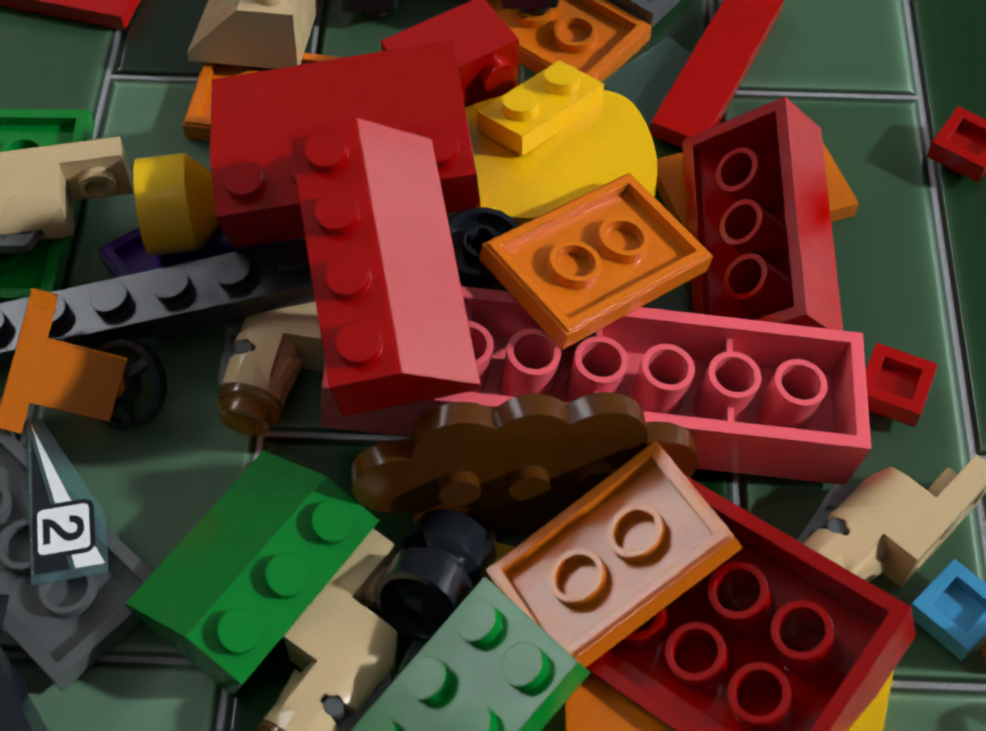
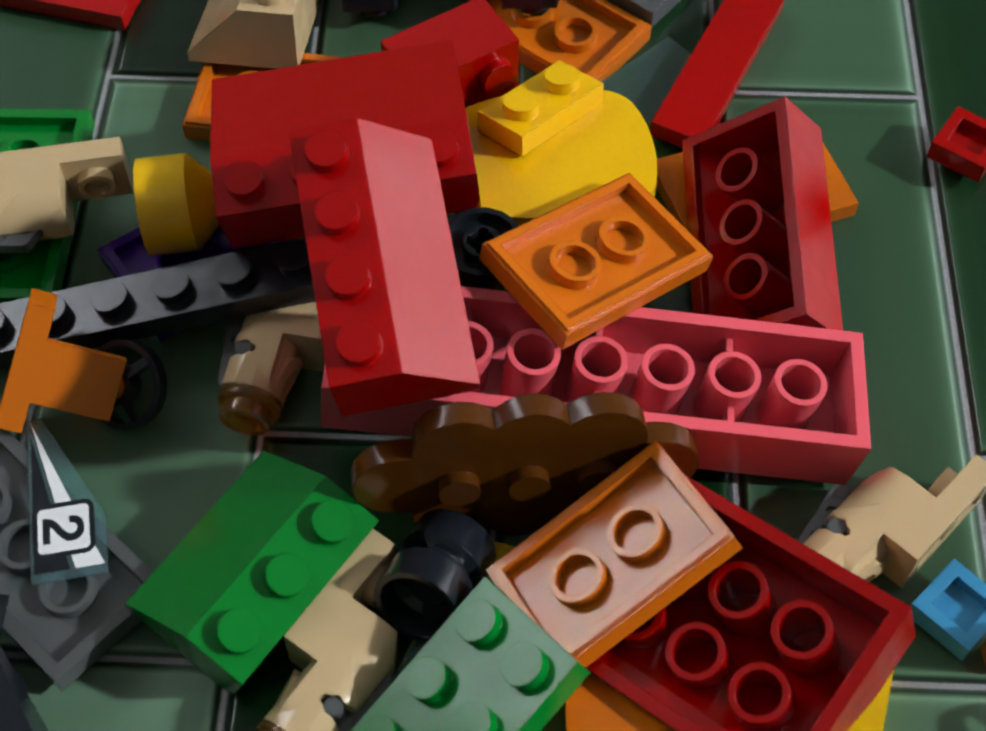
red plate [866,342,938,427] -> none

